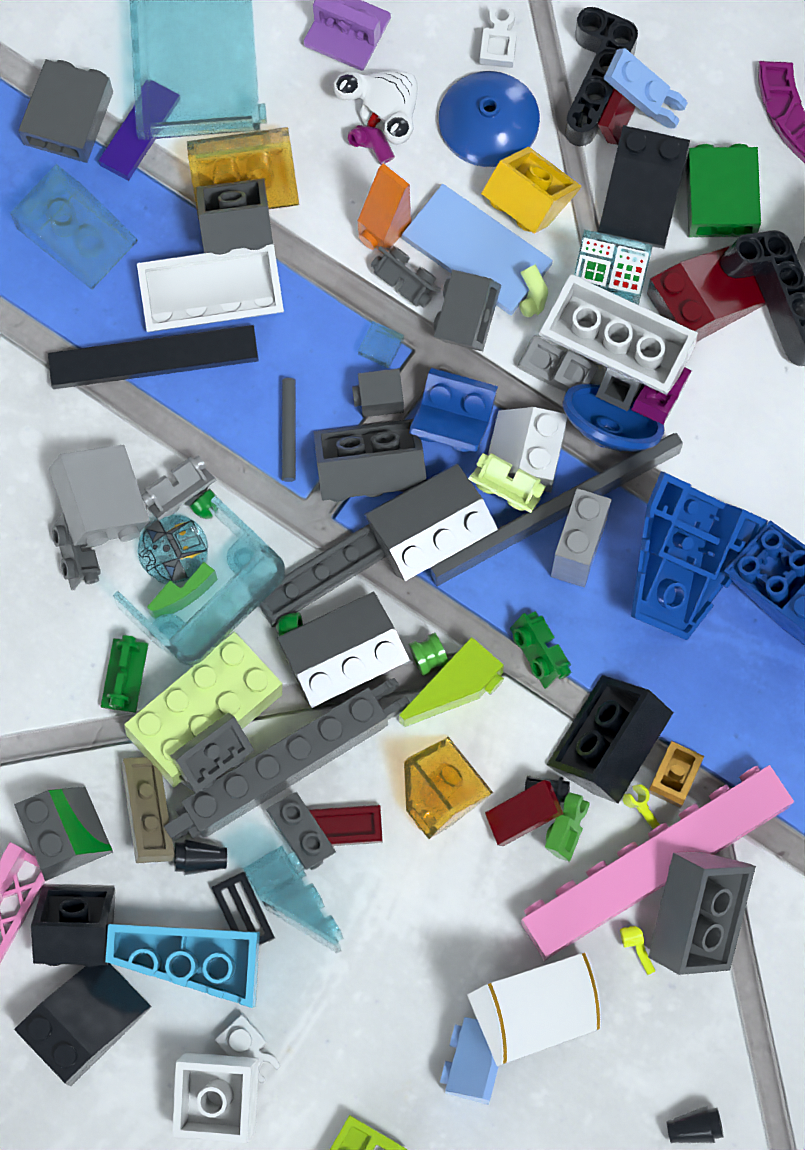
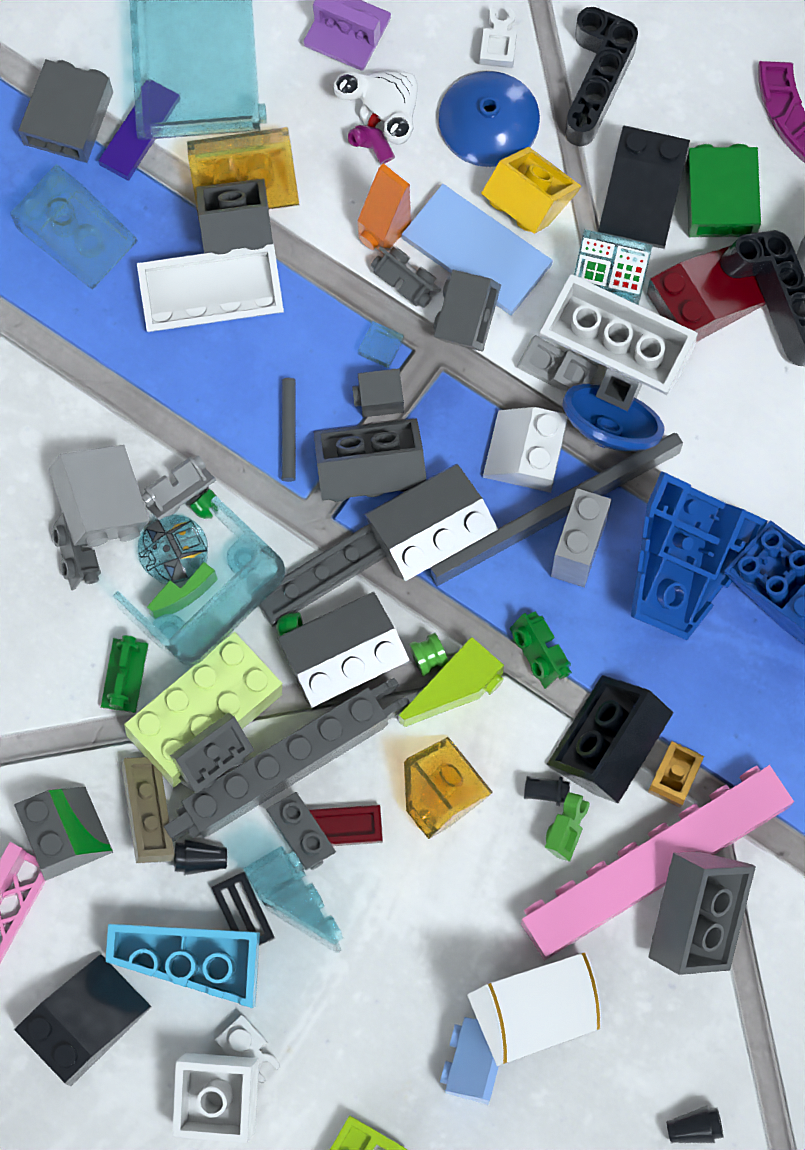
black slope [31,886,115,967] -> none
black tile [48,325,259,389] -> none
blue bracket [409,368,498,452] -> none
yellowish green hinge [468,453,546,513] -> none
dark red tile [485,780,563,846] -> none
yellowish green arm [519,264,548,317] -> none
dark red tile [598,88,636,145] -> none
light blue hinge [604,48,688,129] -> none
neon yellow hand [620,926,656,975] -> none
neon yellow hand [623,784,660,829] -> none
magenta slope [632,367,692,425] -> none

